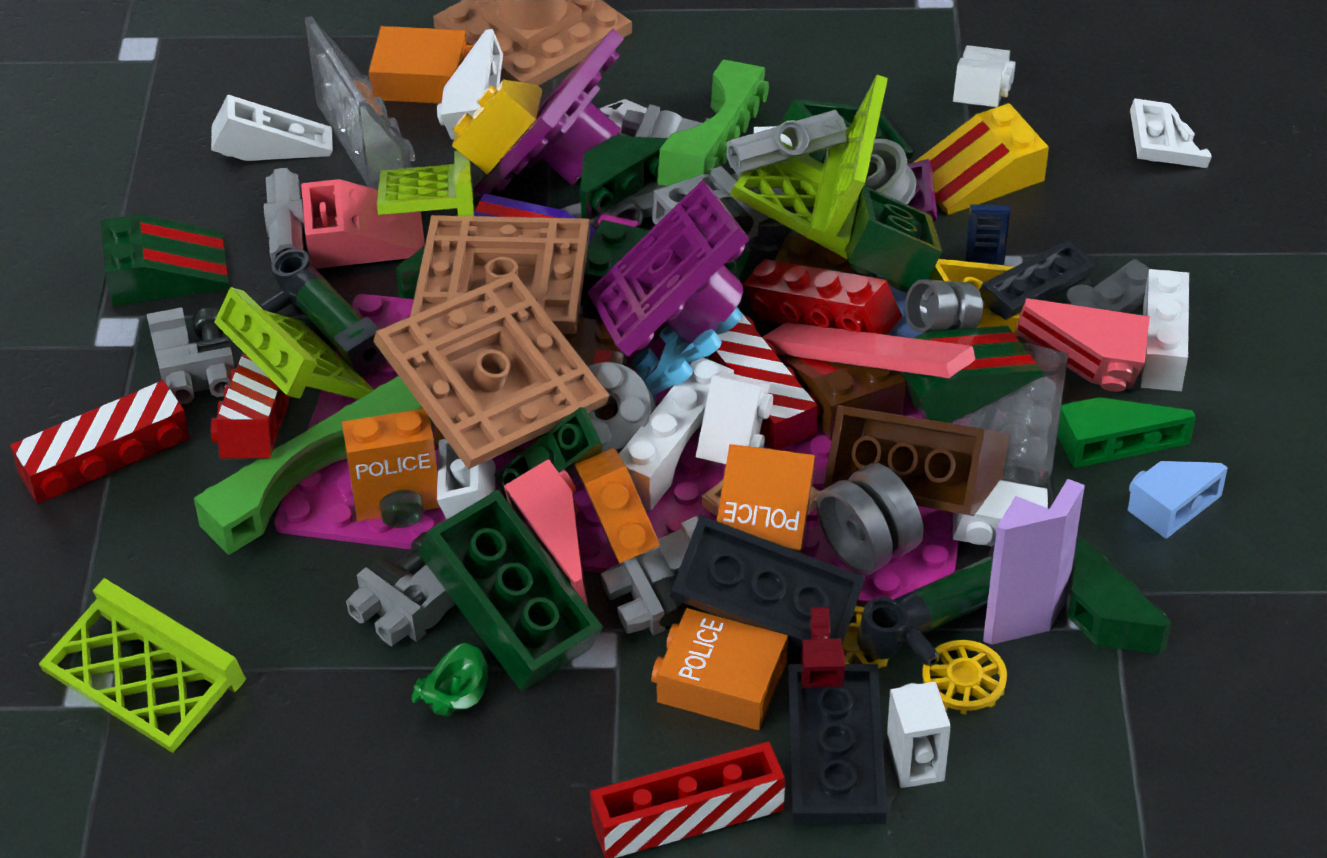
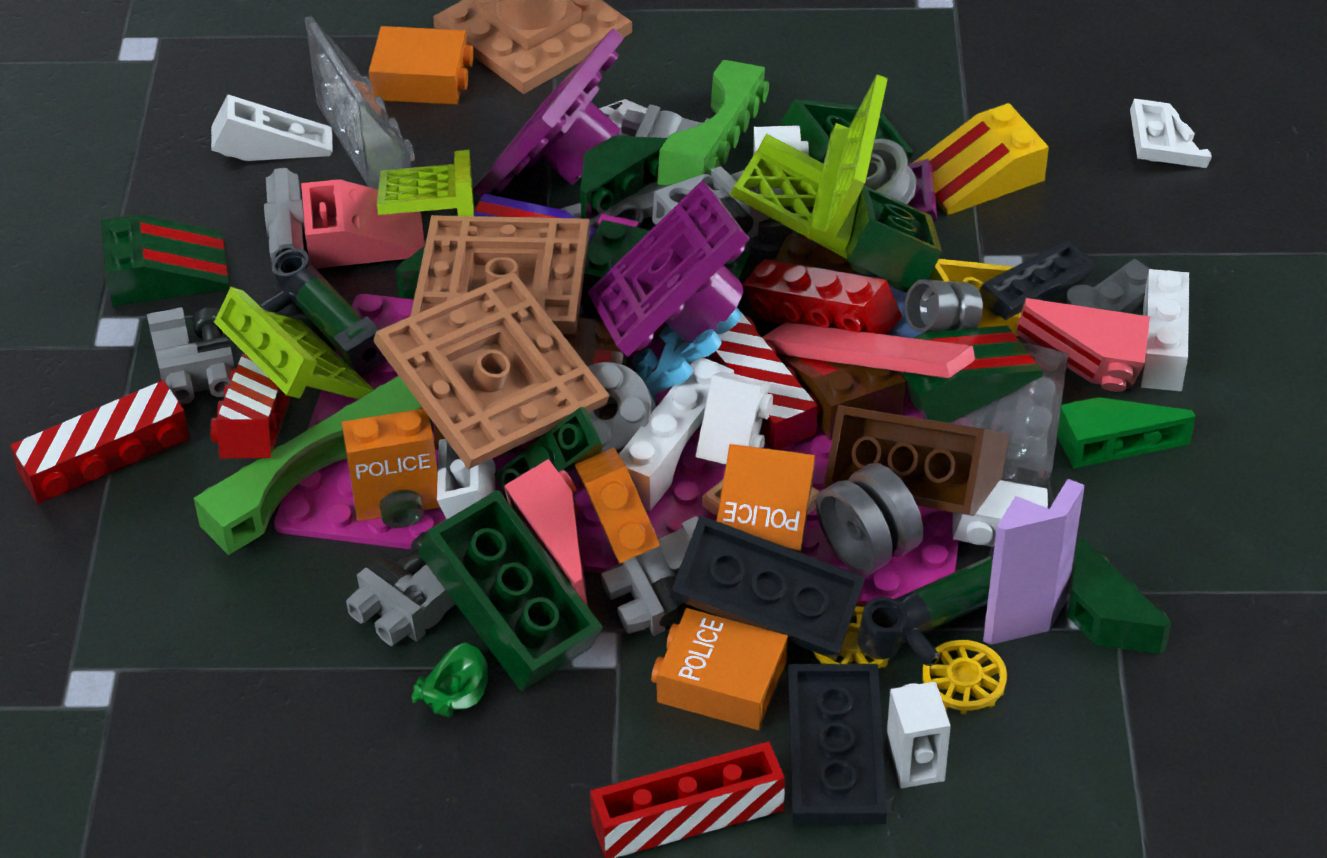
lime fence [39,578,246,753] -> none
white slope [437,29,503,139] -> none
yellow slope [452,80,543,174] -> none
light grey piece [726,110,847,175] -> none
dark red piece [801,607,845,688] -> none
white arch [953,45,1016,107] -> none
dark blue slope [965,205,1010,265] -> none
light blue slope [1127,461,1228,539] -> none

